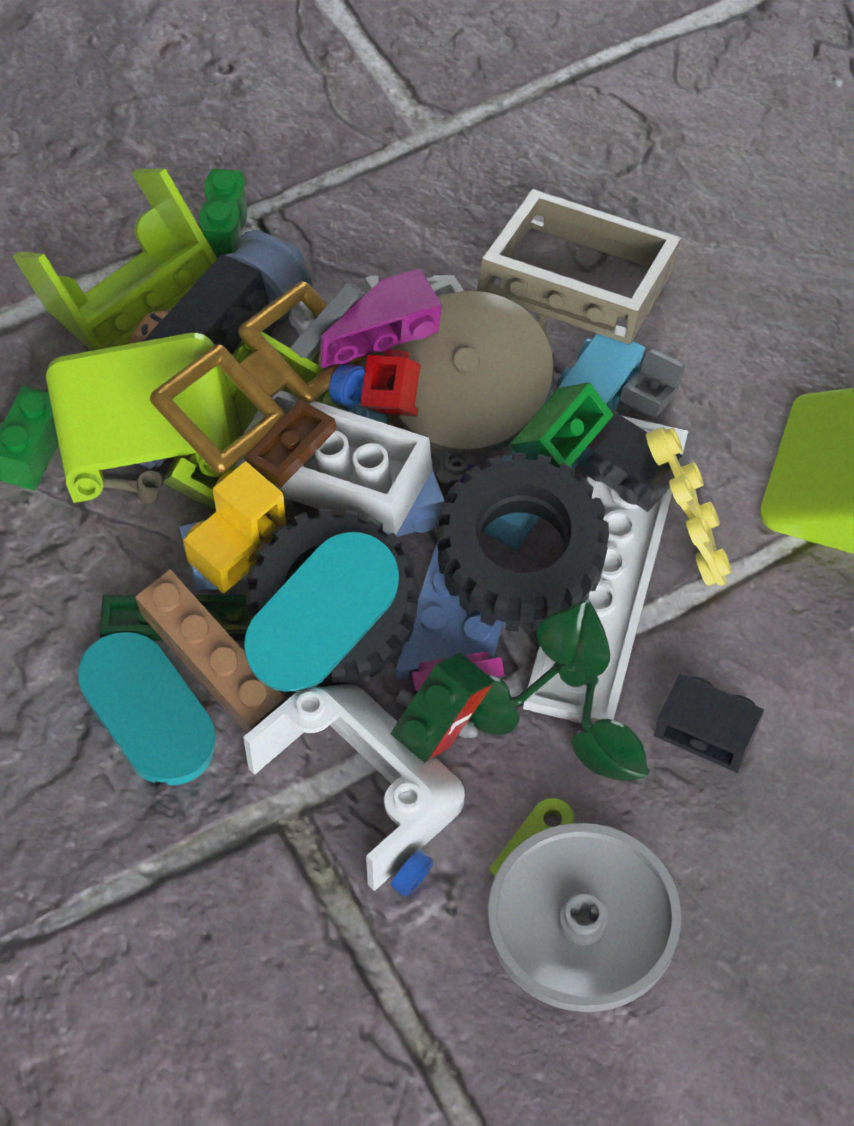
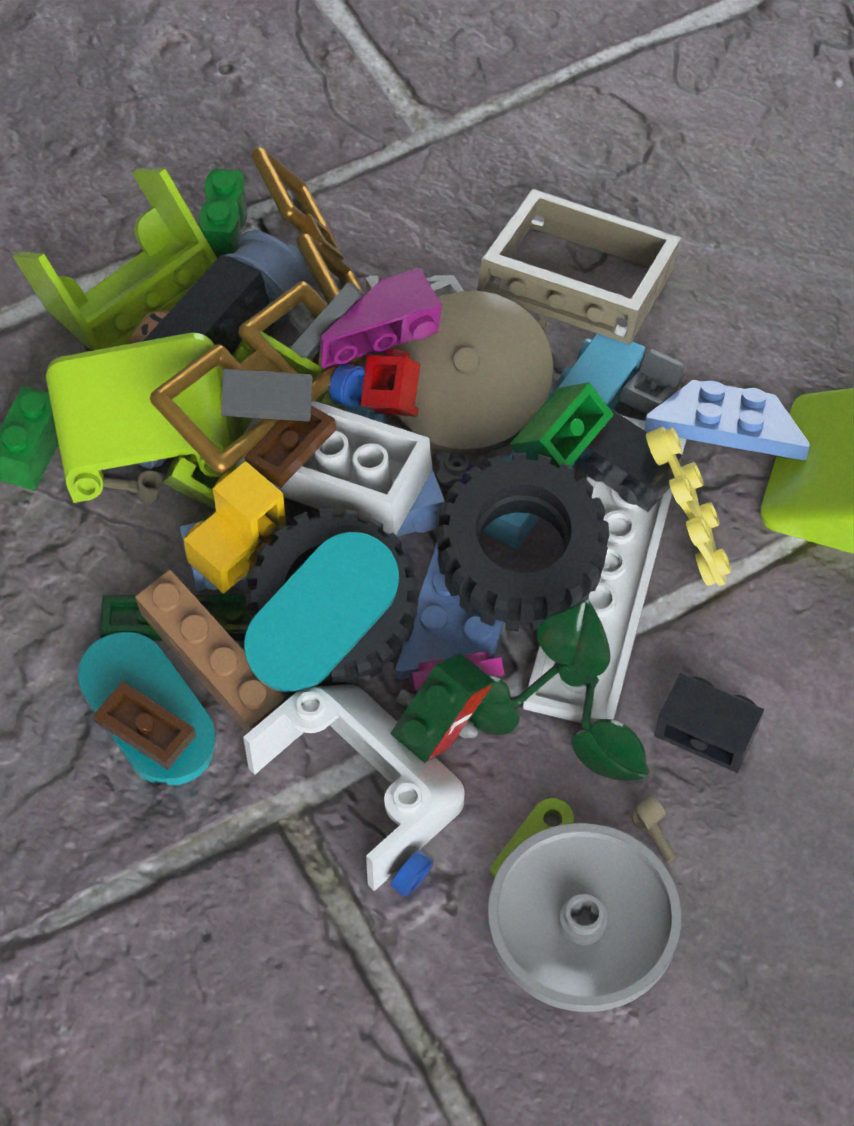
none -> reddish brown plate [94,681,196,770]
none -> dark grey tile [221,369,312,422]
none -> pearl gold bar [251,147,364,304]
none -> dark tan hand [632,796,677,863]
none -> wing [644,380,810,461]

